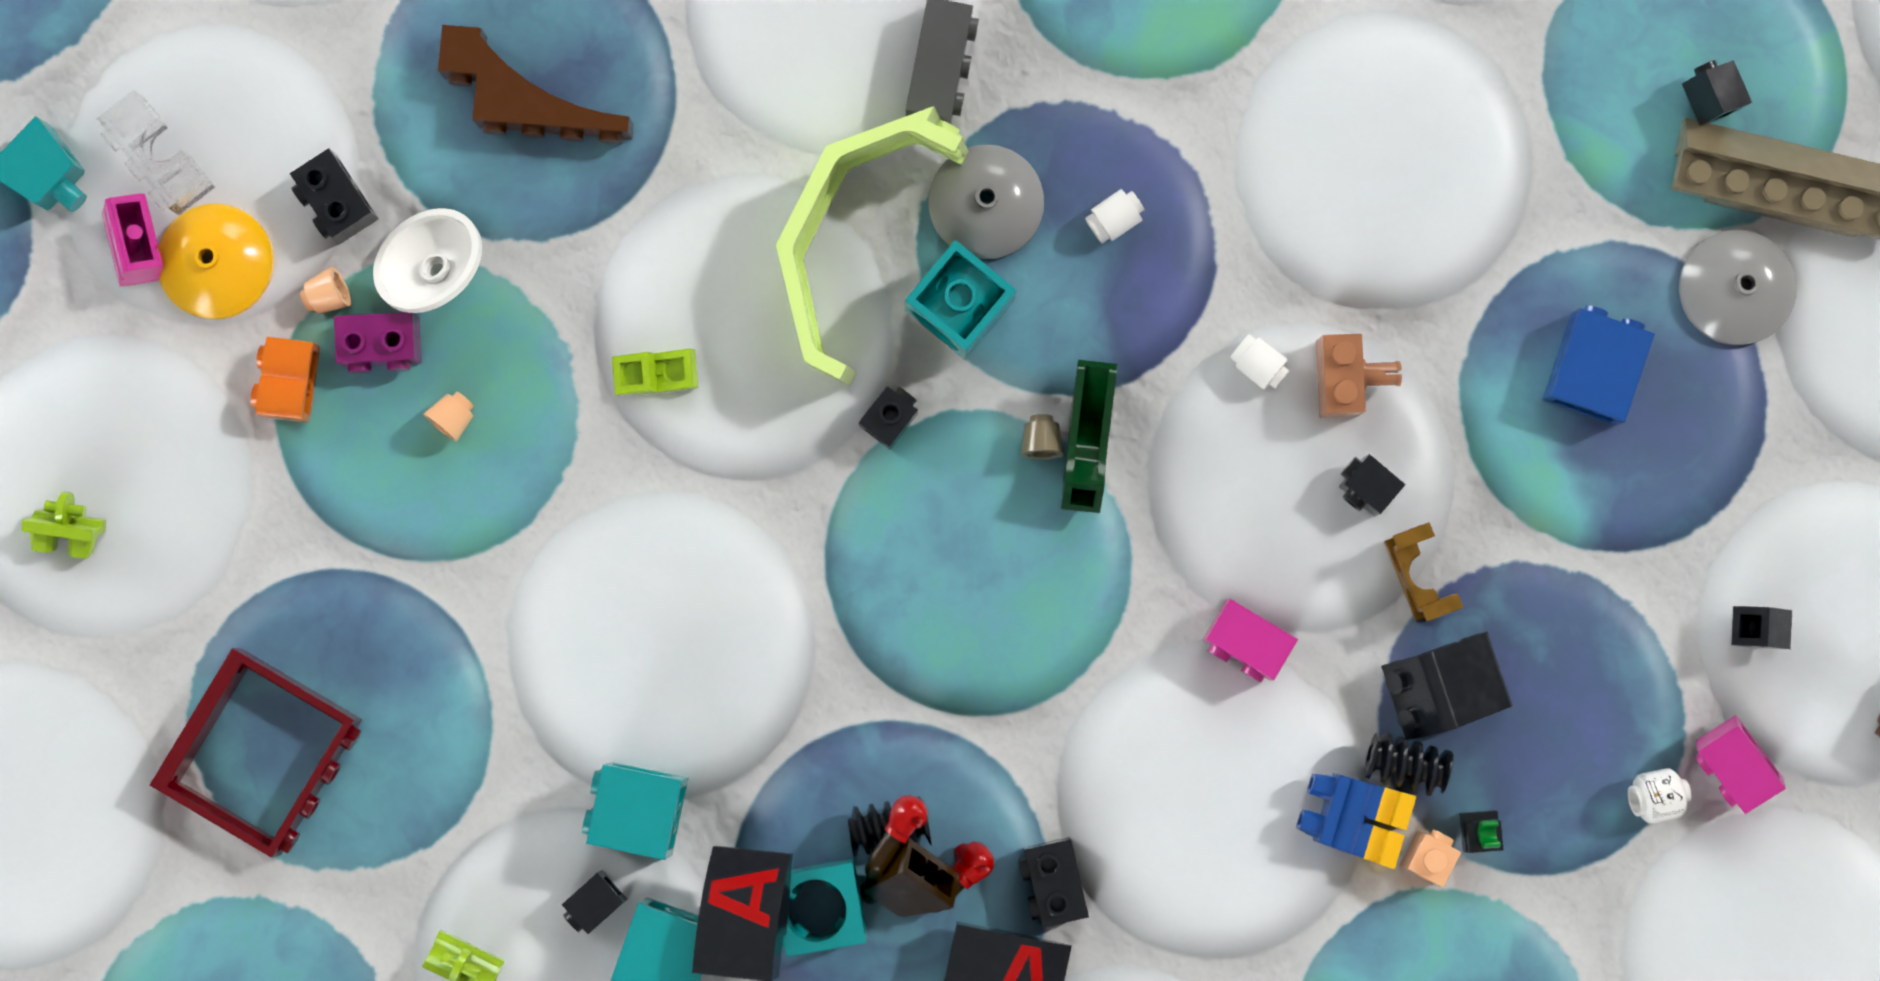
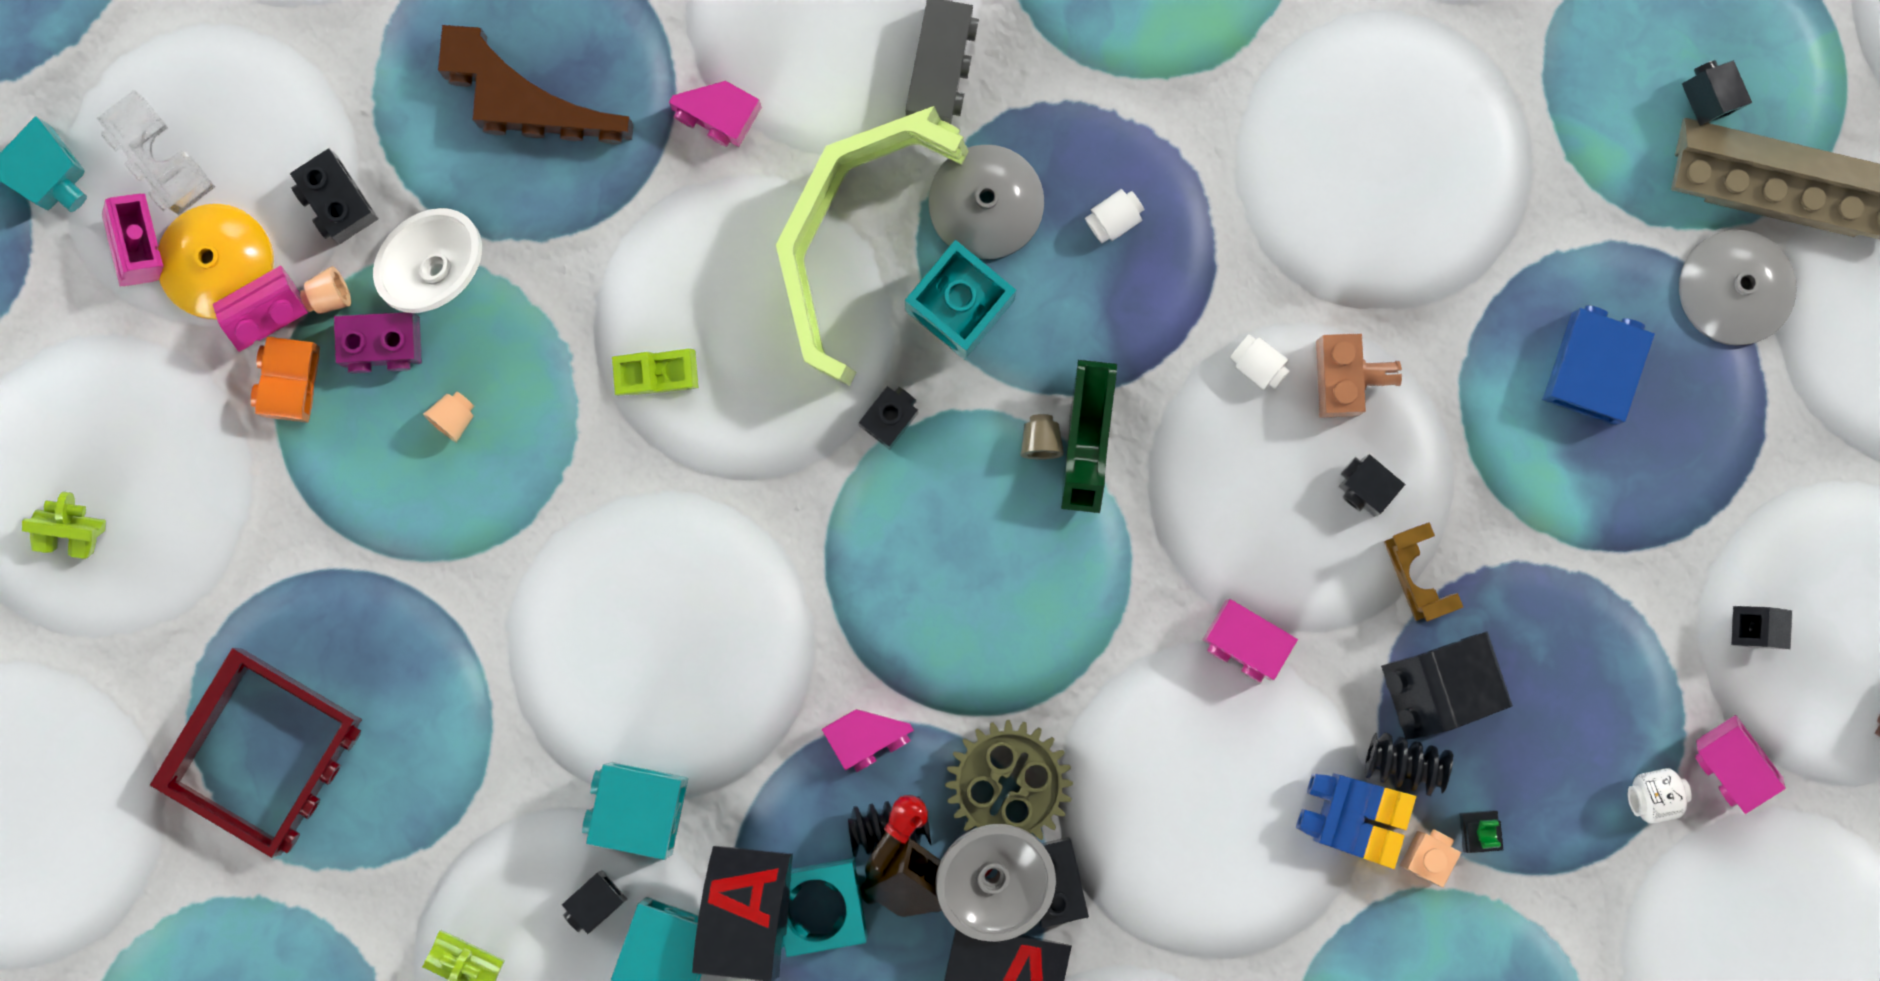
none -> dark pink brick [213,265,308,352]
none -> dark pink slope [669,81,762,147]
none -> dark pink slope [822,709,914,773]
none -> light grey dish [936,824,1056,942]
none -> olive gear [945,720,1073,840]

